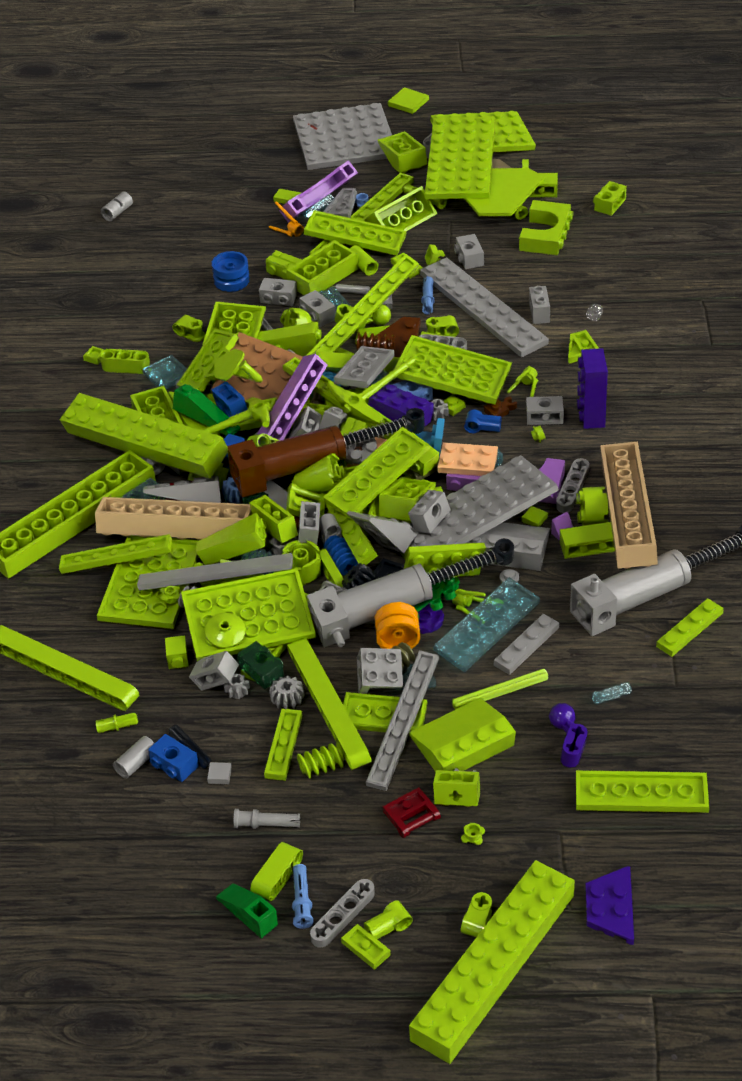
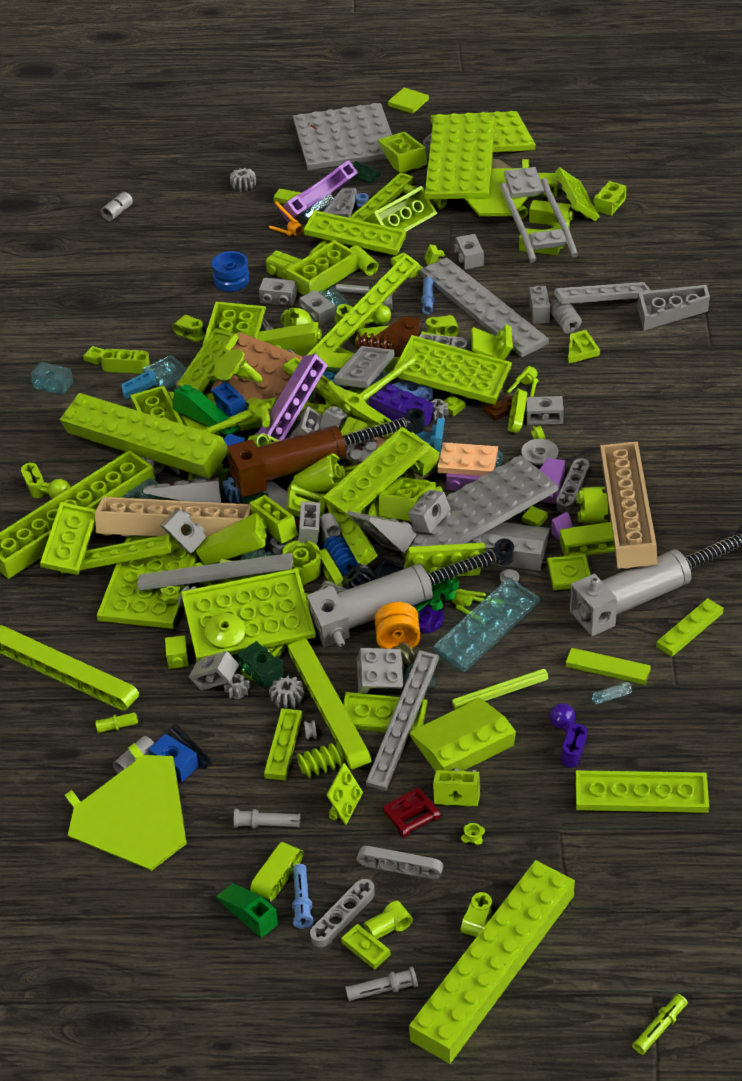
light grey tile [207,762,232,784] -> none
blue piece [464,409,502,433] -> none
light grey plate [494,614,559,675] -> none
dark purple brick [577,348,608,429] -> none
dark purple wing [585,866,634,945] -> none
clear bush [586,304,603,321] -> none
none -> lime beam [21,463,71,499]
none -> clear light blue brick [30,362,74,395]
none -> lime plate [40,502,96,575]
none -> lime flag [65,743,187,871]
none -> dark azure plate [121,369,157,399]
none -> light grey brick [160,509,207,553]
none -> light grey gear [230,168,256,192]
none -> light grey bush [304,720,317,740]
none -> lime hinge [327,763,363,825]
none -> light grey pin [345,966,418,1002]
none -> clear green plate [352,161,381,183]
none -> light grey beam [357,846,443,879]
none -> lime bracket [471,324,513,360]
none -> light grey plate [500,167,578,263]
none -> lime beam [508,389,527,434]
none -> light grey dish [521,439,558,465]
none -> lime plate [547,554,591,591]
none -> light grey piece [550,300,582,334]
none -> light grey plate [554,282,651,304]
none -> lime plate [555,167,599,221]
none -> lime tile [566,648,651,685]
none -> lime pin [632,994,688,1055]
none -> light grey wedge [637,285,710,331]

